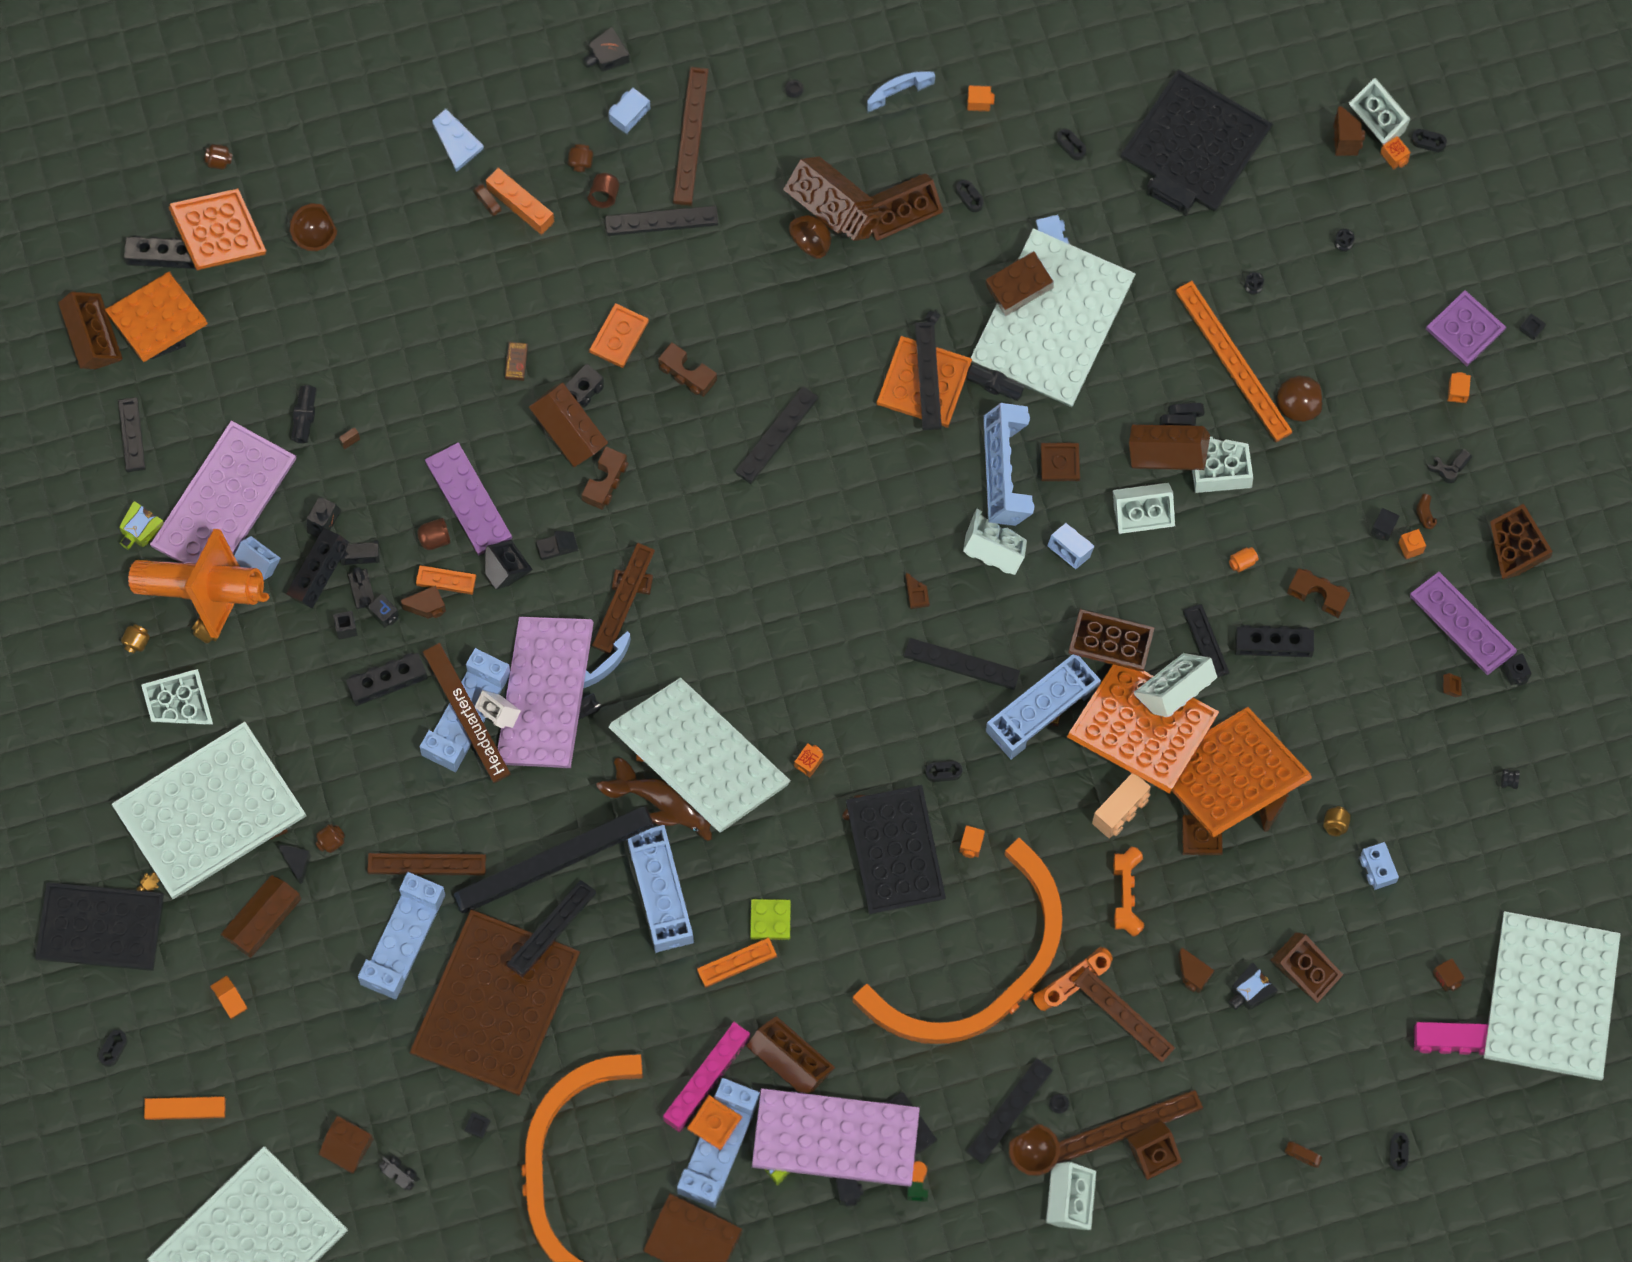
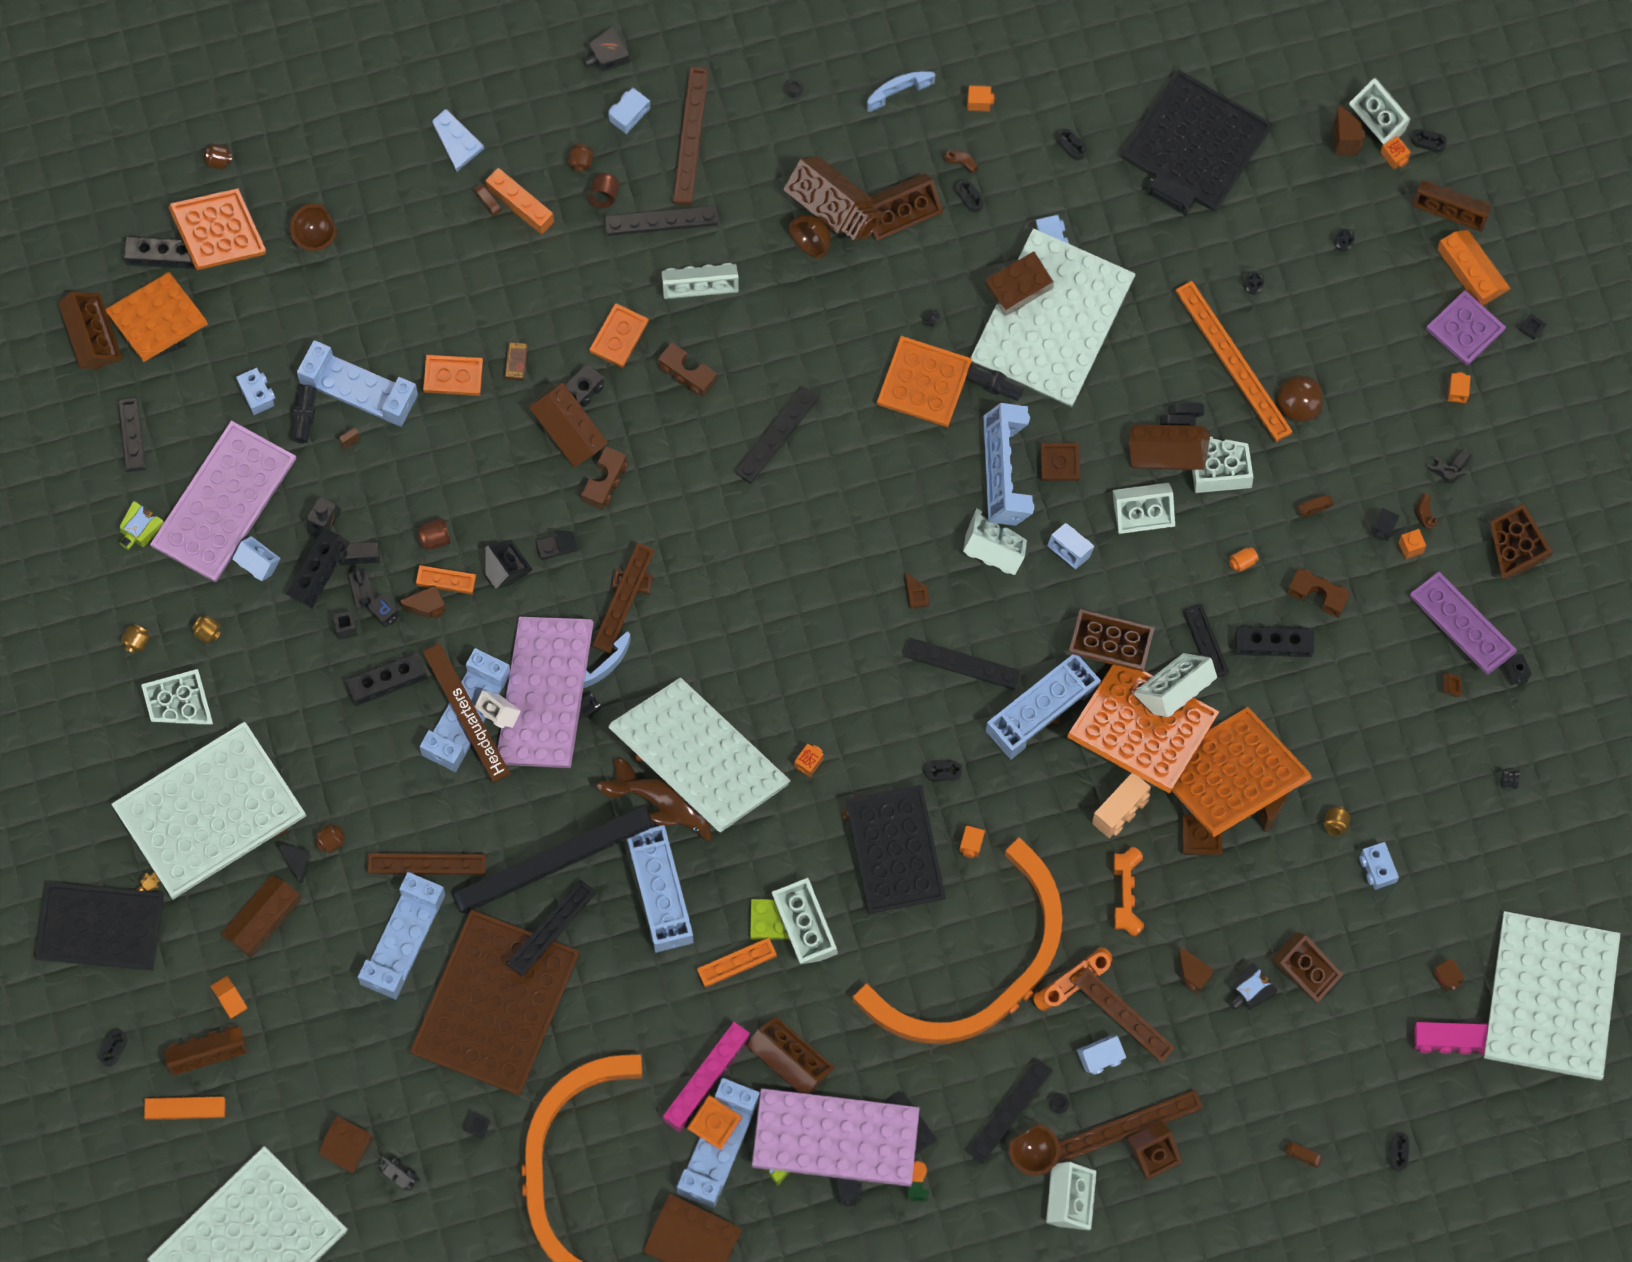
orange piece [128,529,269,638] -> none
medium lavender plate [425,442,512,556] -> none
black plate [915,322,942,430] -> none
none -> reddish brown slope [164,1026,249,1076]
none -> light blue brick [236,368,275,415]
none -> light blue plate [297,340,418,427]
none -> orange plate [423,355,483,396]
none -> light aqua slope [662,263,738,299]
none -> light aqua slope [772,878,838,964]
none -> reddish brown arm [944,150,979,173]
none -> light blue brick [1077,1035,1126,1075]
none -> reddish brown beam [1297,495,1334,517]
none -> reddish brown slope [1412,180,1492,232]
none -> orange slope [1437,230,1510,306]

